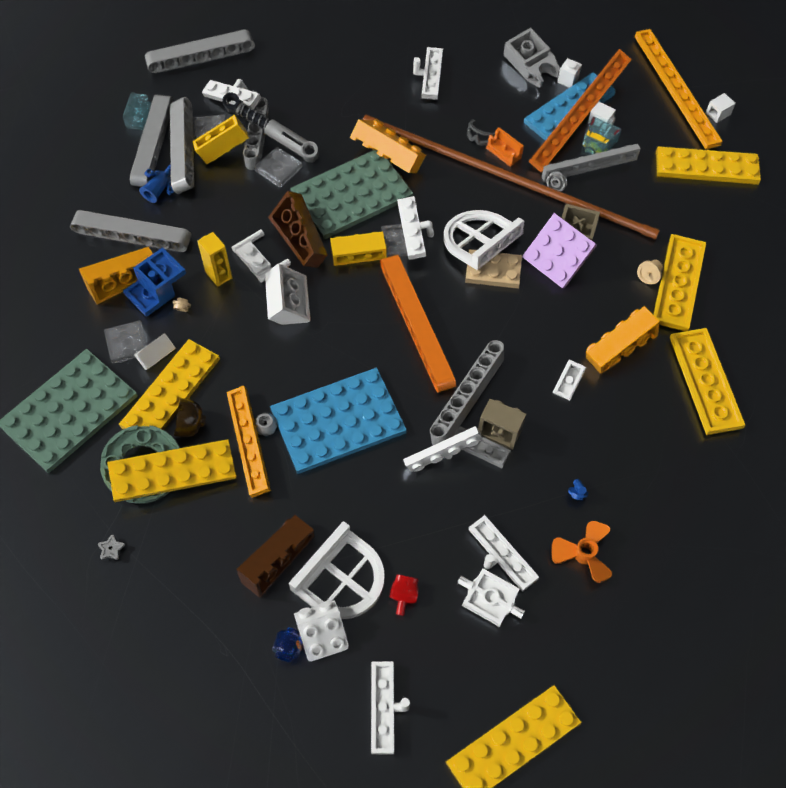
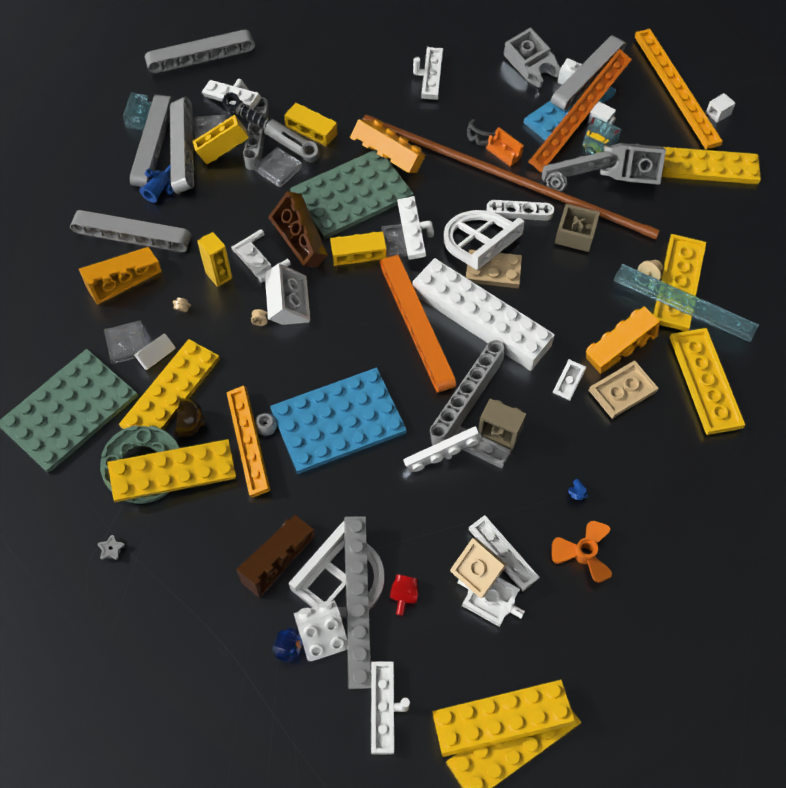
blue bracket [123,247,186,317] -> none
lavender plate [522,213,597,289] -> none
none -> tan bush [251,309,268,326]
none -> yellow brick [284,103,337,147]
none -> light grey plate [344,517,371,690]
none -> white brick [413,258,555,371]
none -> yellow plate [432,680,575,757]
none -> tan plate [450,537,508,598]
none -> white beam [486,200,554,221]
none -> light grey beam [551,35,626,111]
none -> tan plate [589,361,659,419]
none -> light grey brick [600,143,666,184]
none -> clear light blue plate [614,264,759,342]

